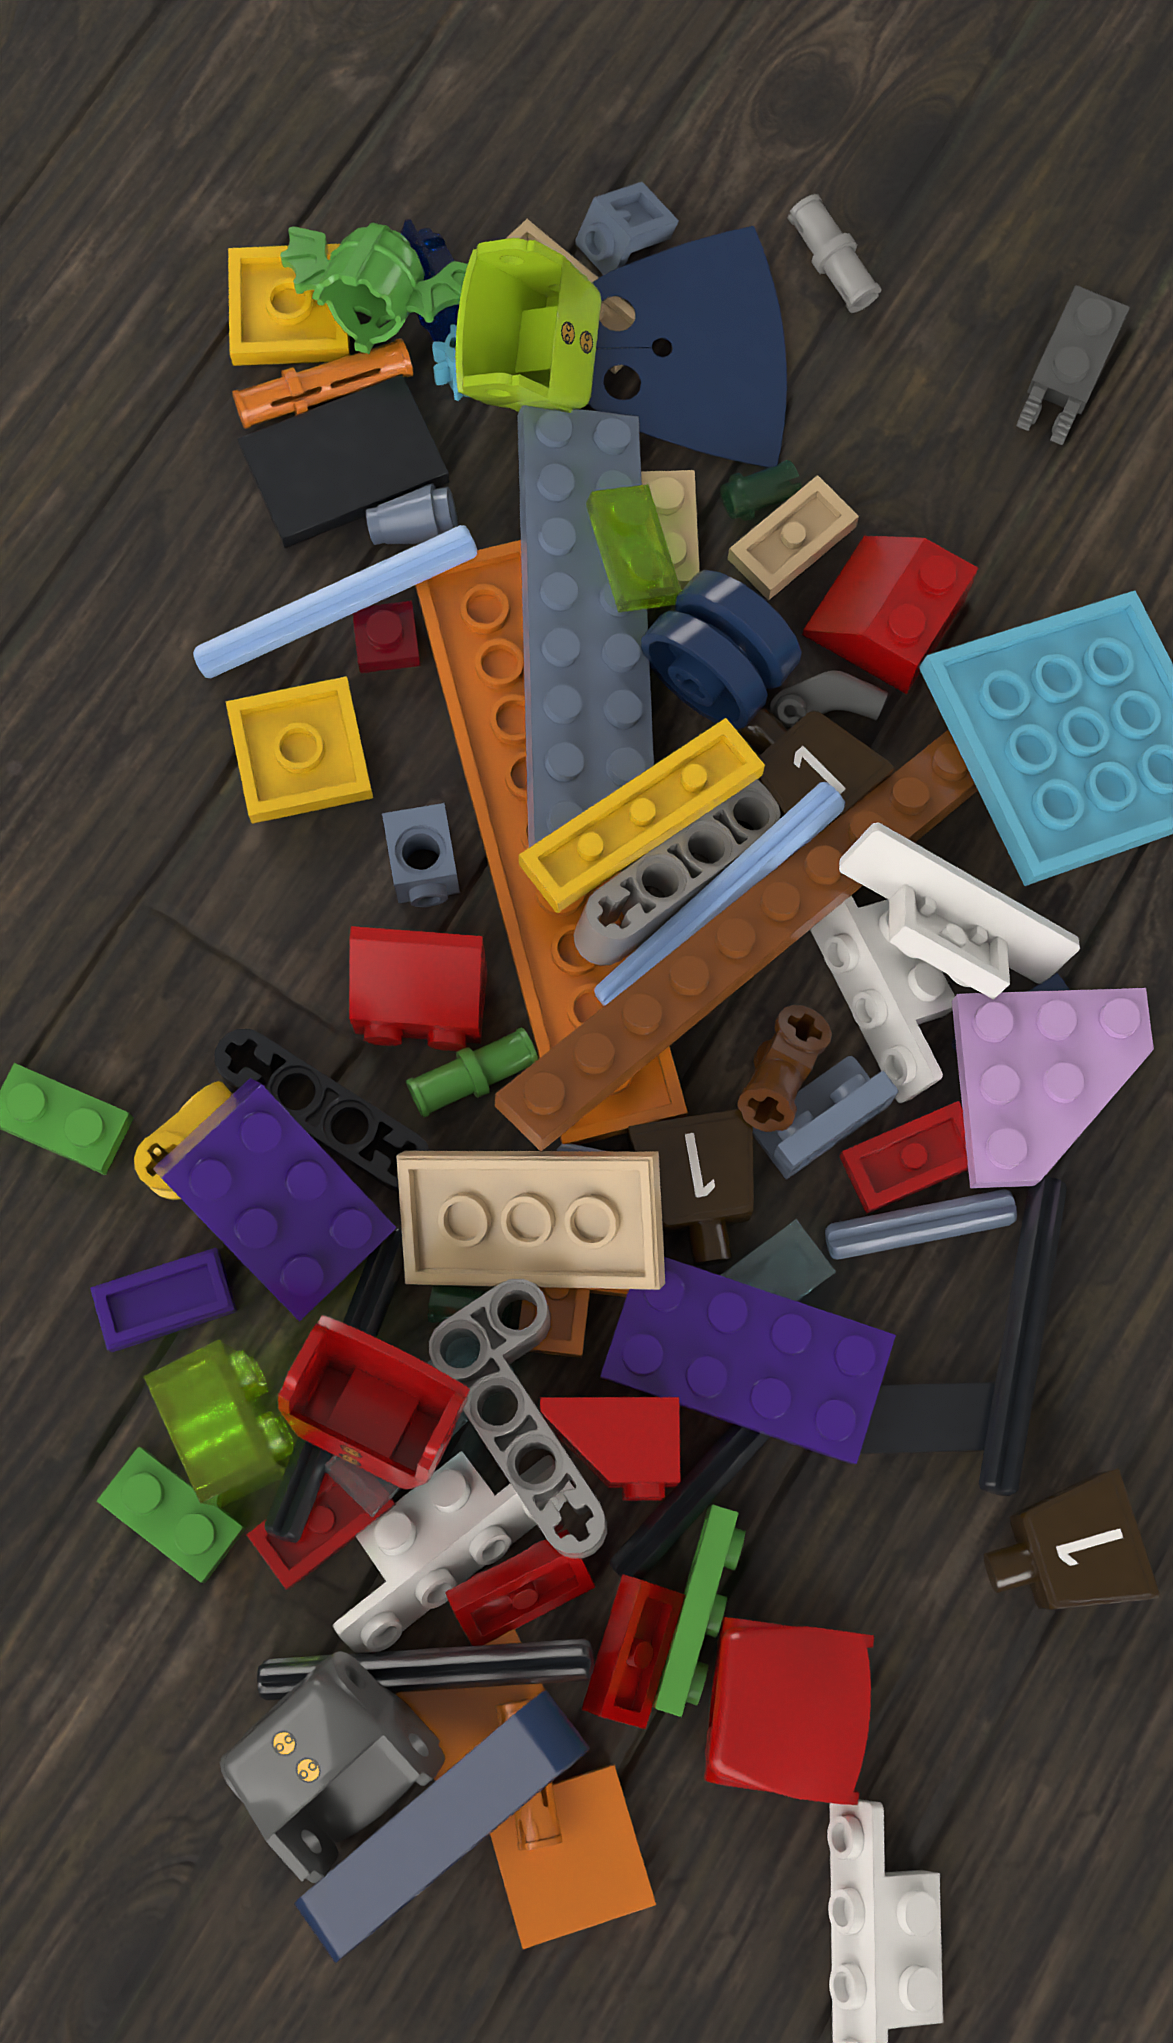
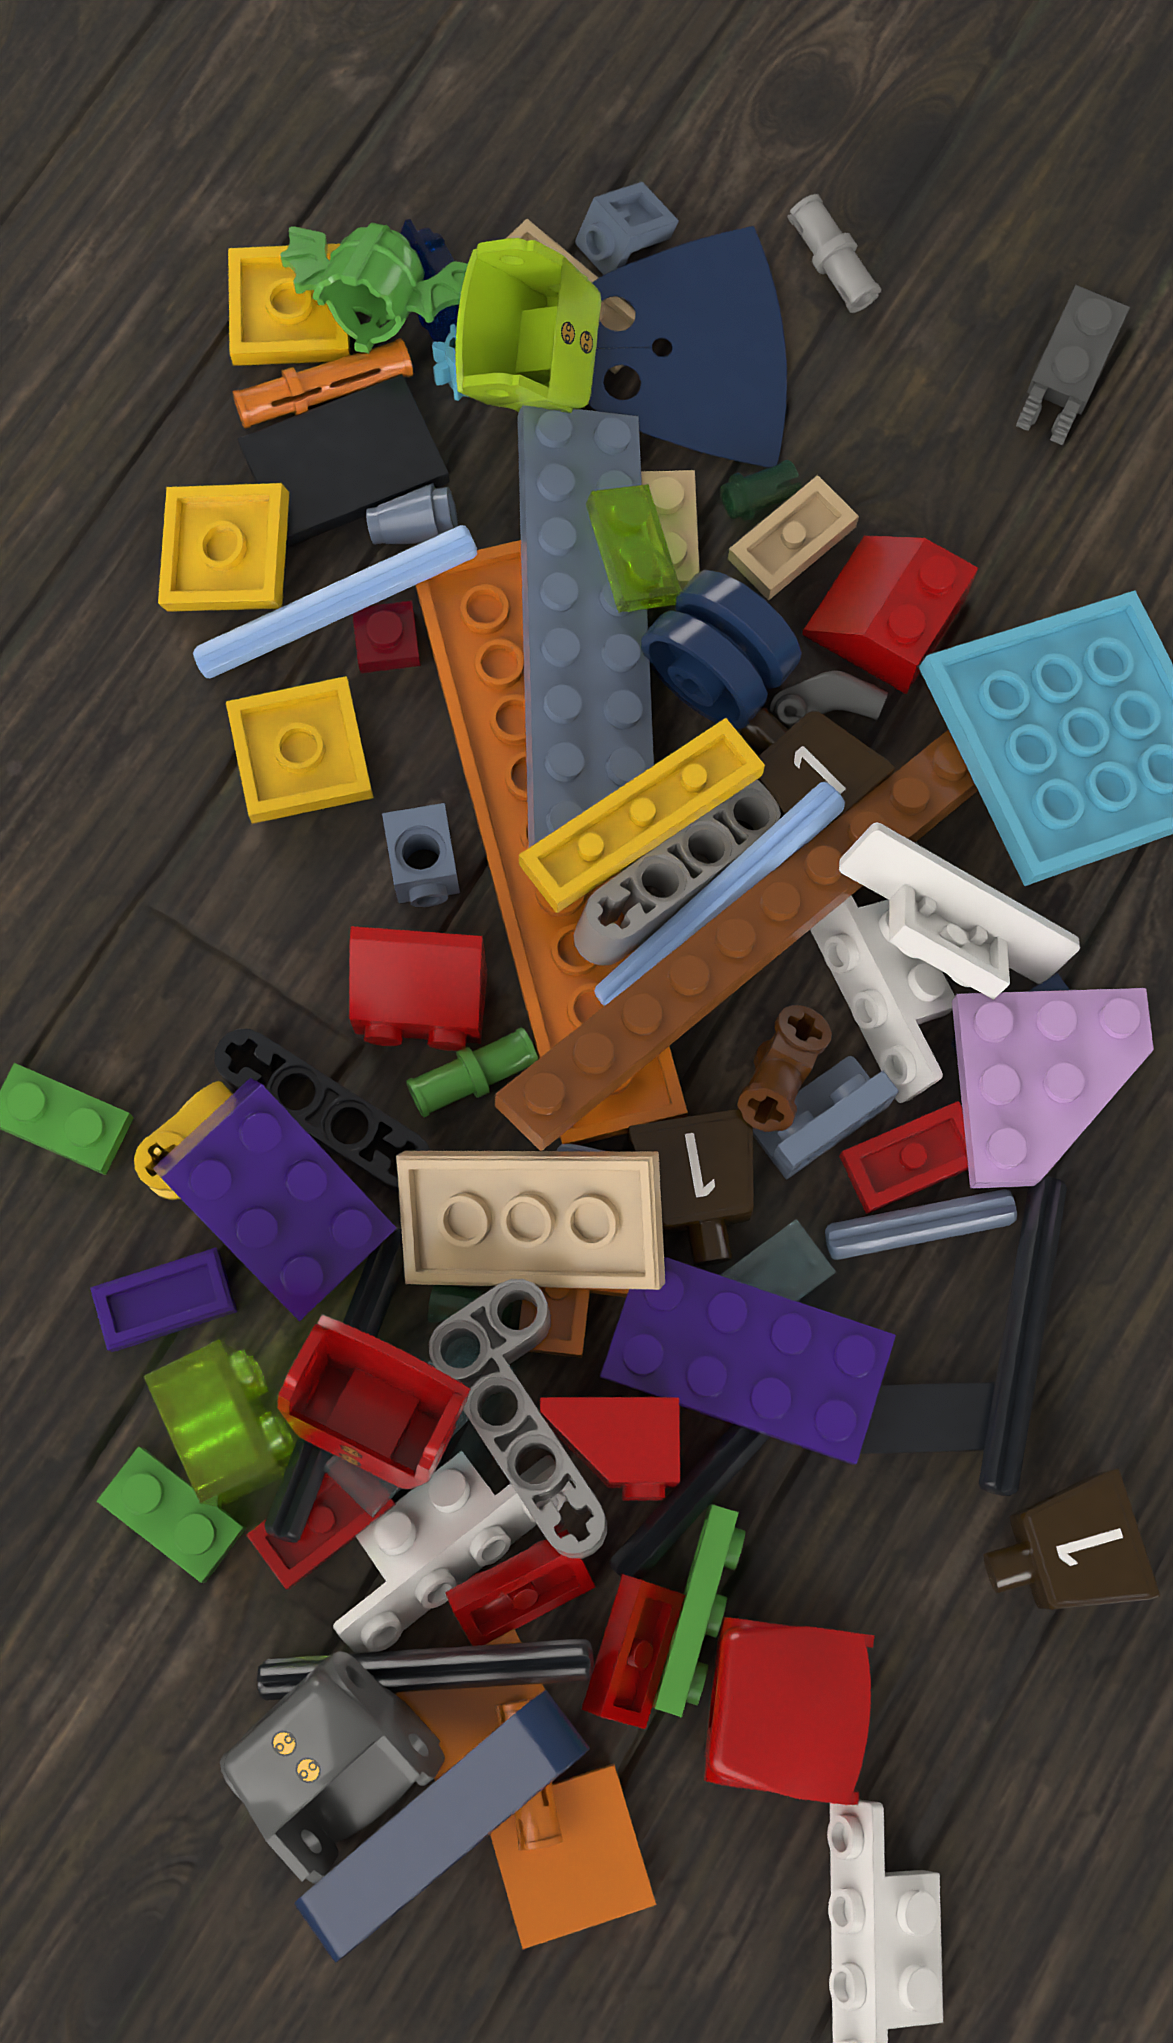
none -> yellow plate [158,483,290,611]

